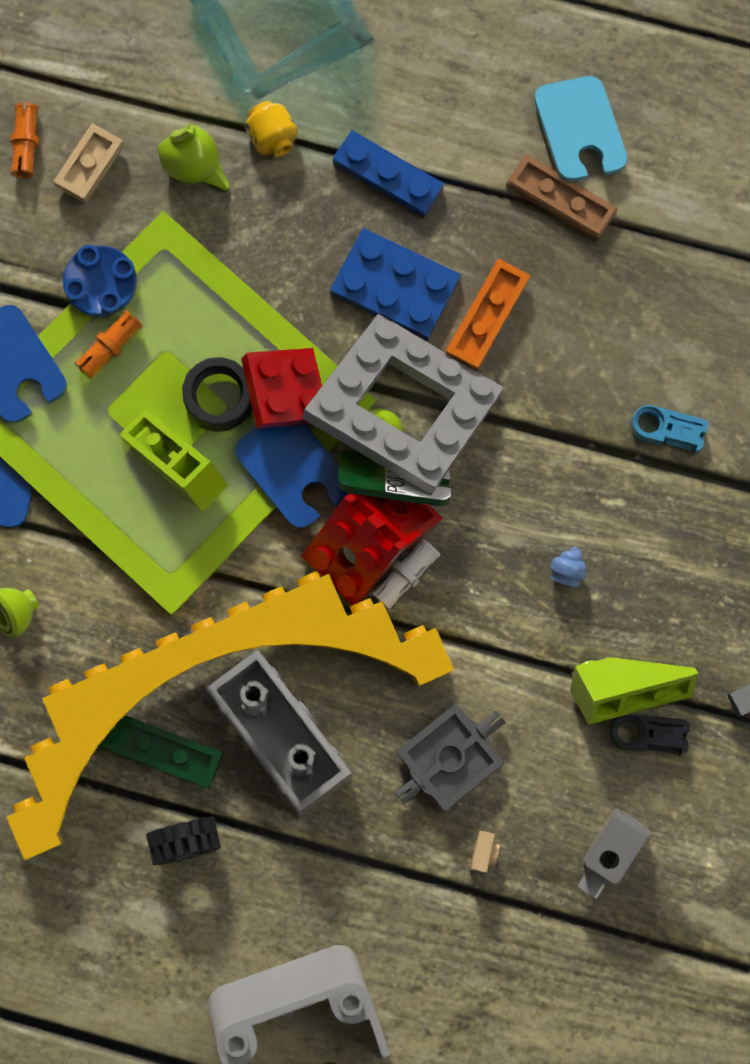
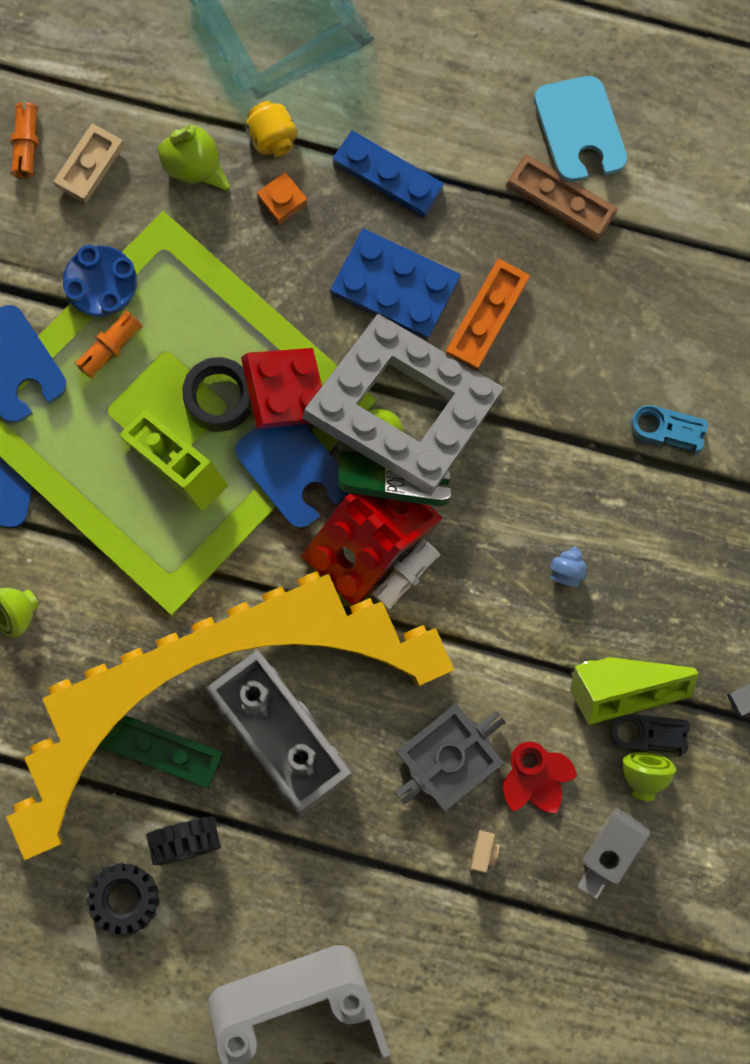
none -> black tyre [86,863,160,935]
none -> orange plate [257,172,308,224]
none -> red plate [503,741,577,814]
none -> lime brick [622,752,677,801]

